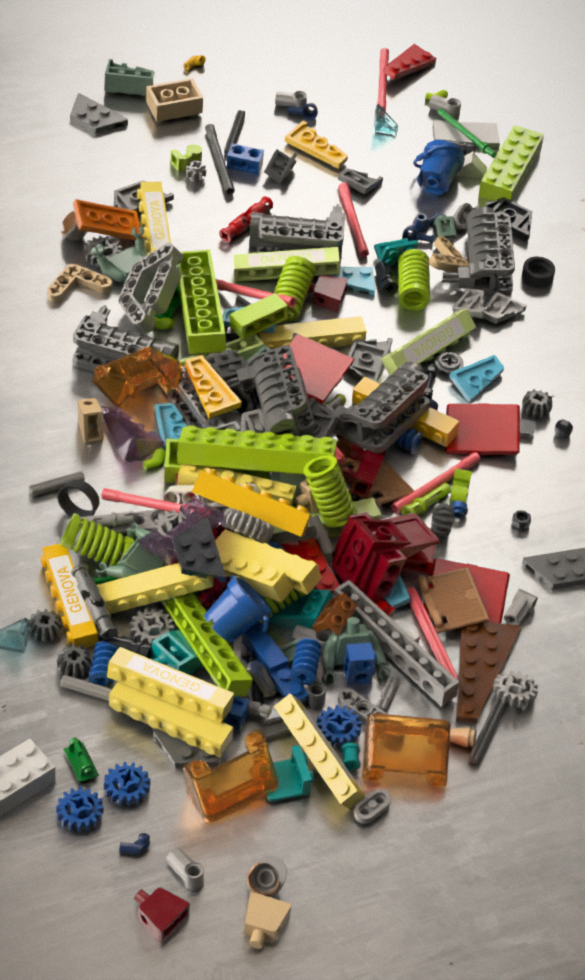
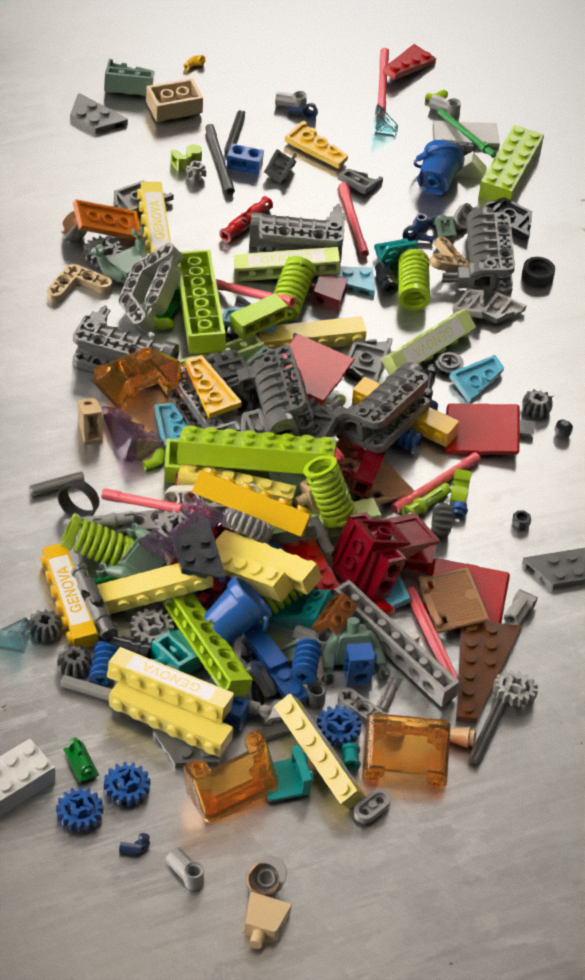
dark red torso [134,887,190,943] -> none

